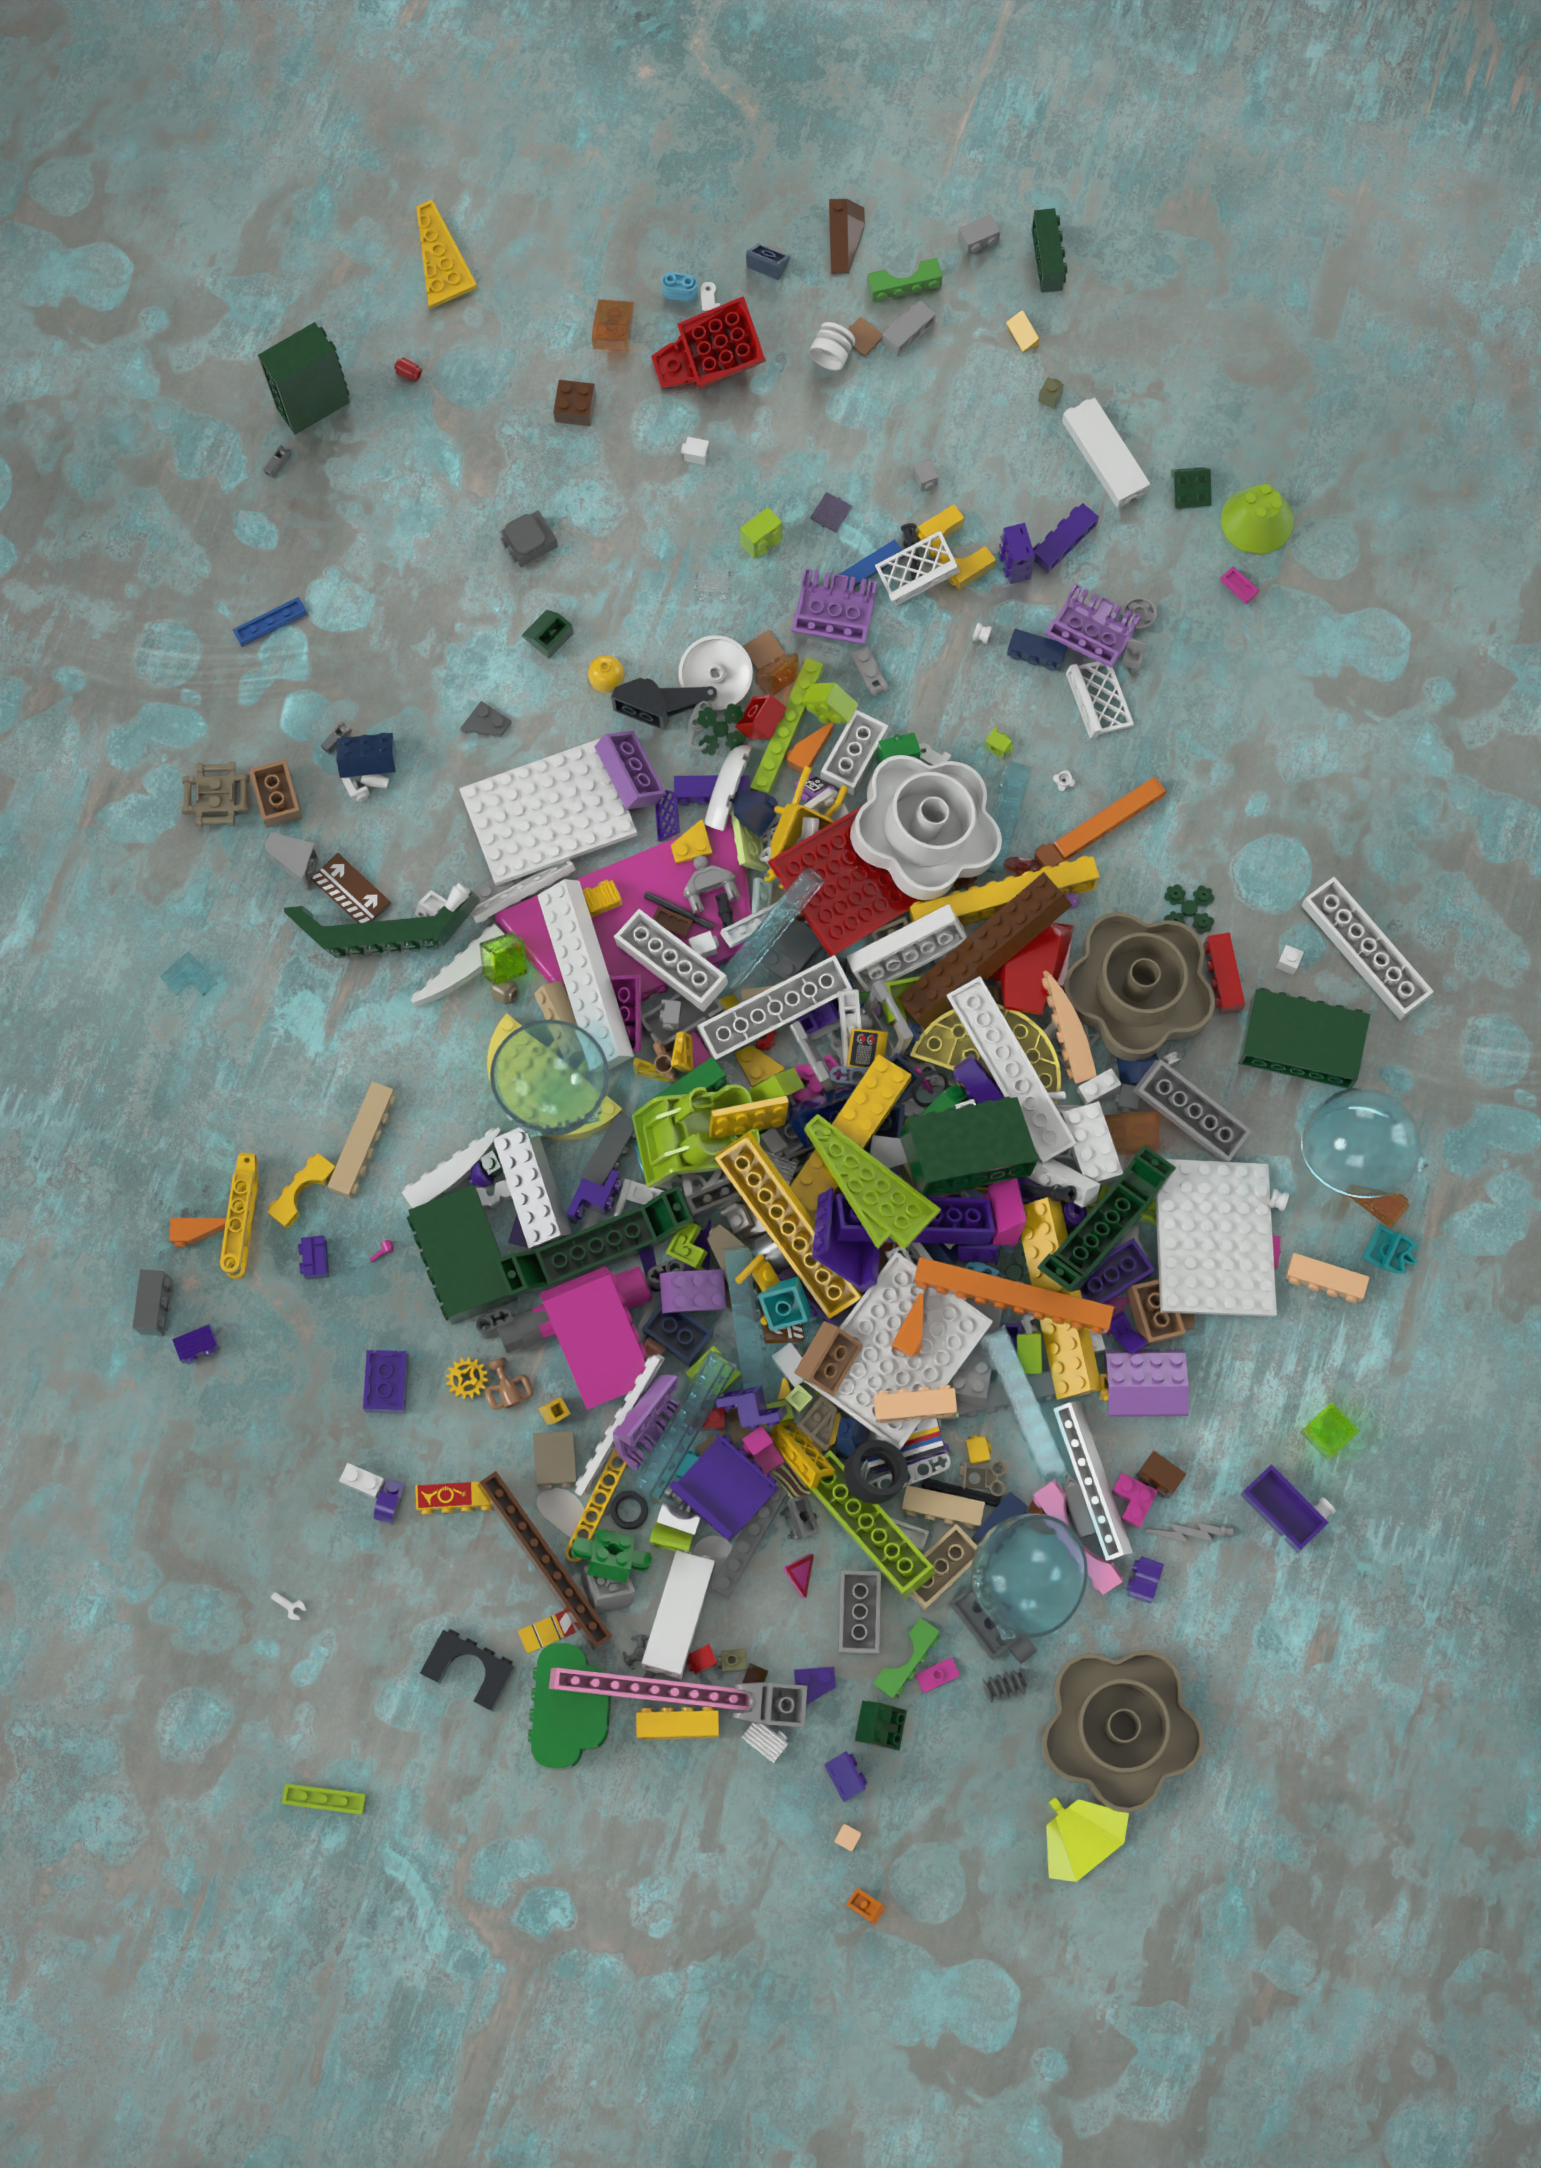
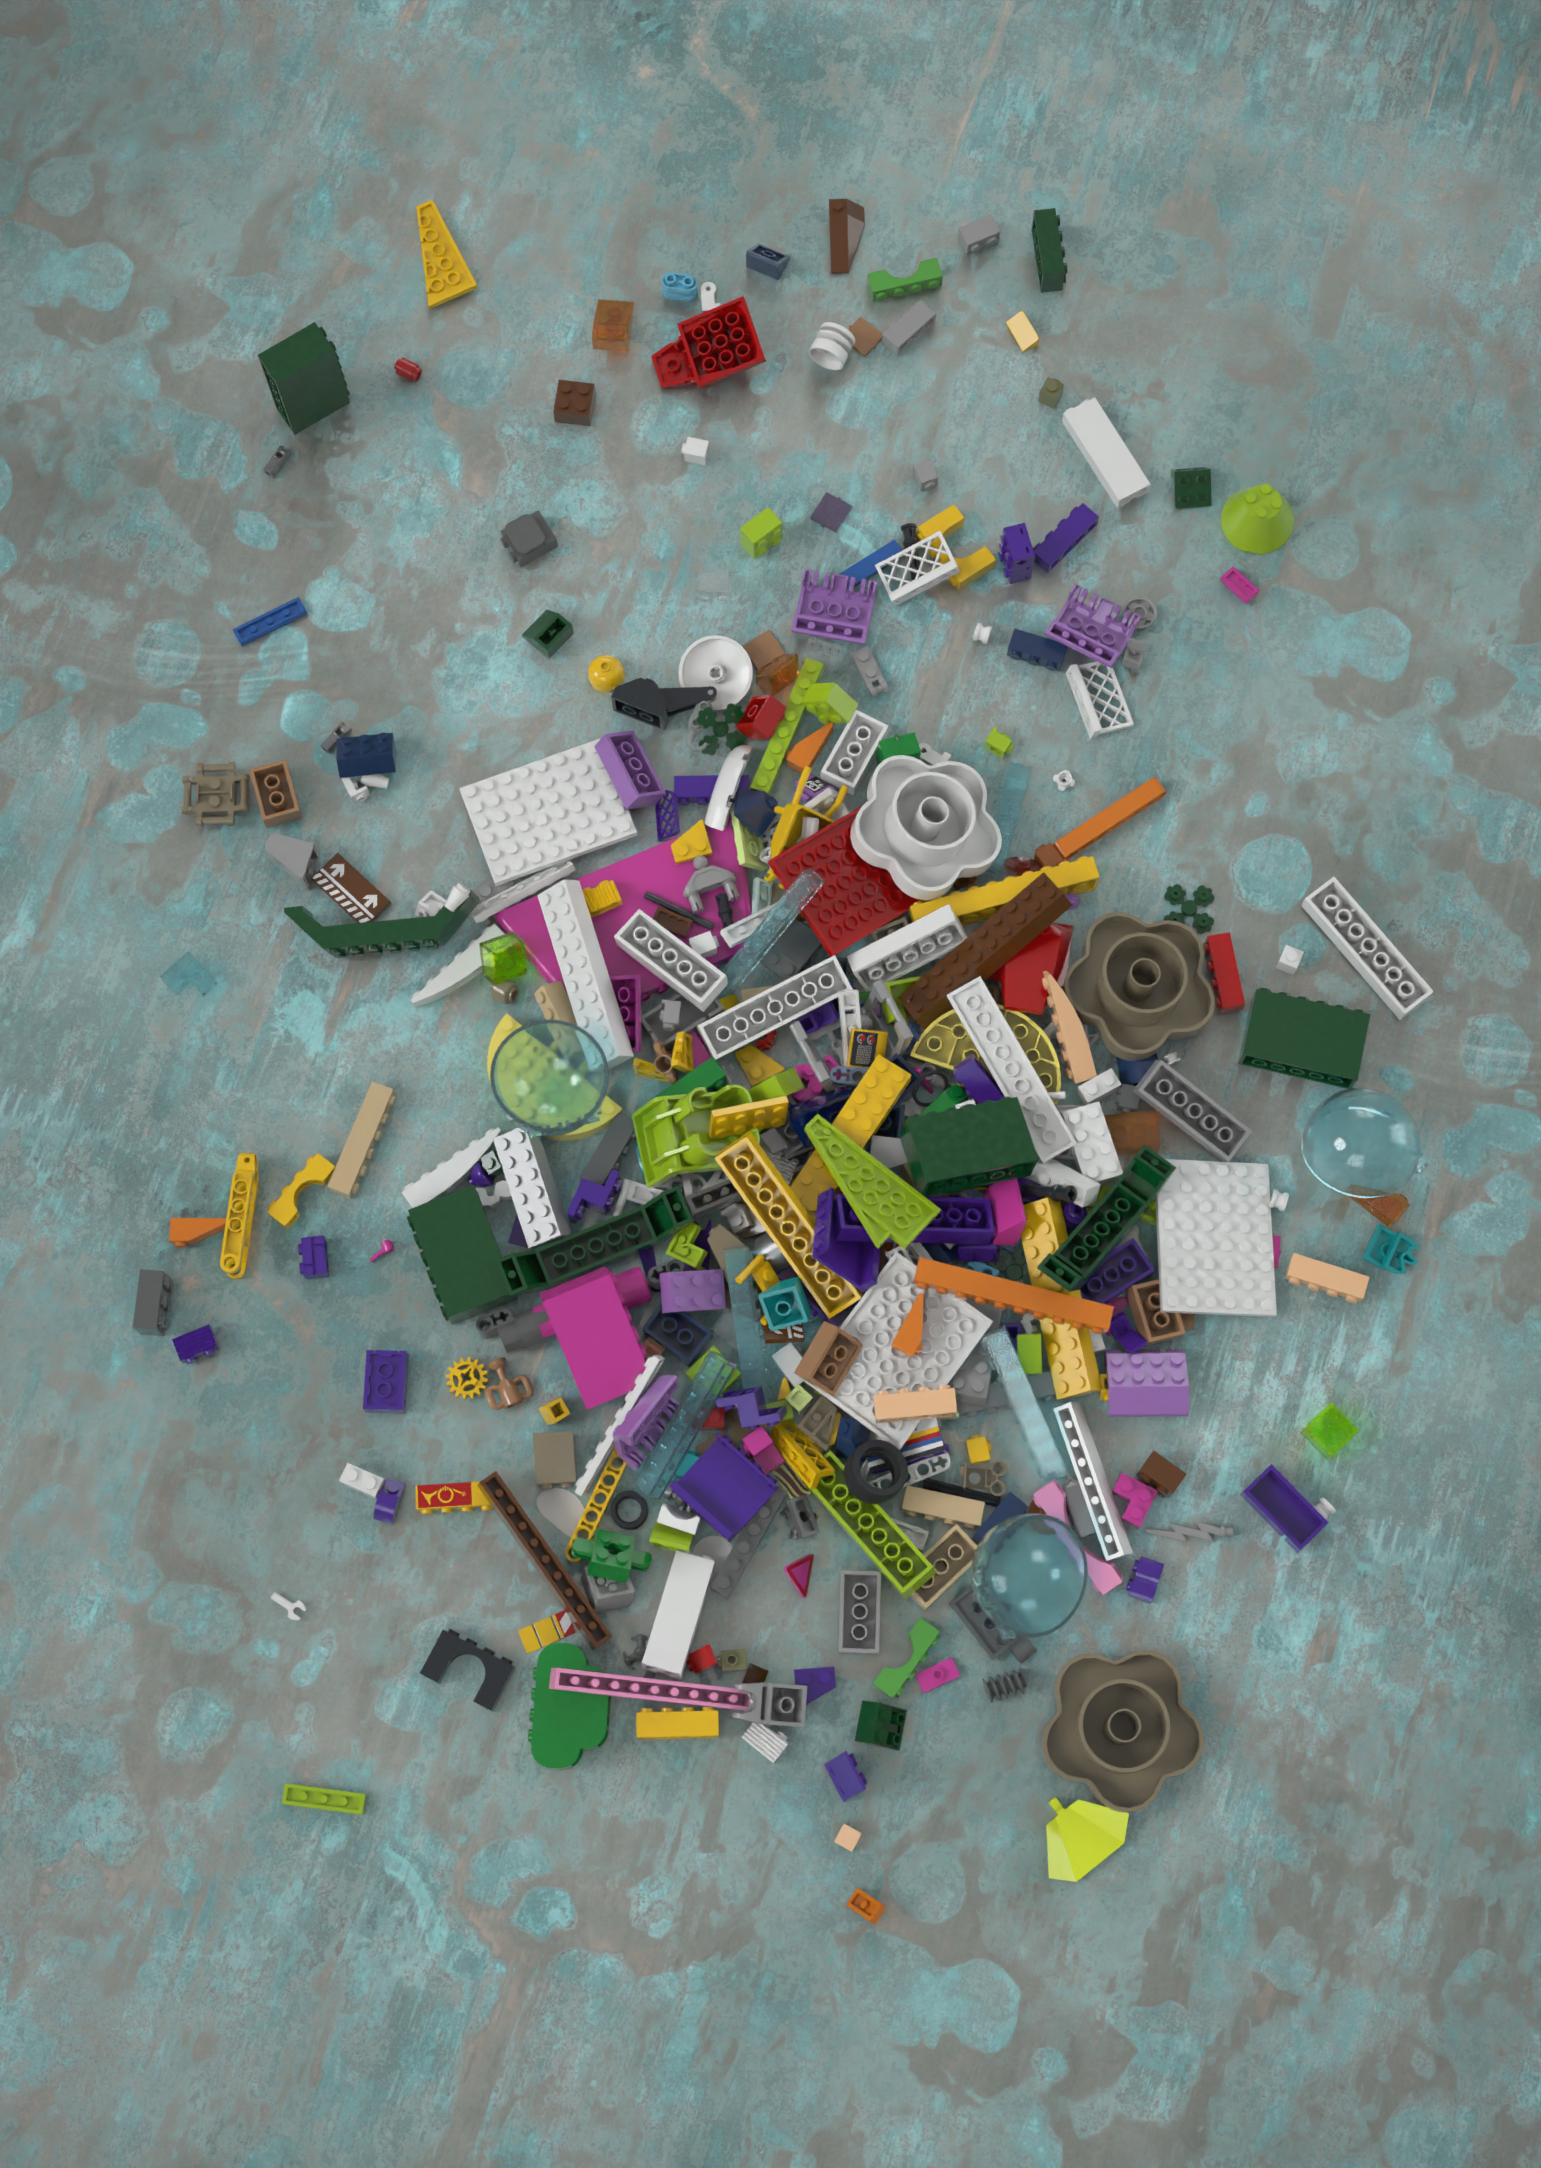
dark grey wing [460,701,512,737] -> none

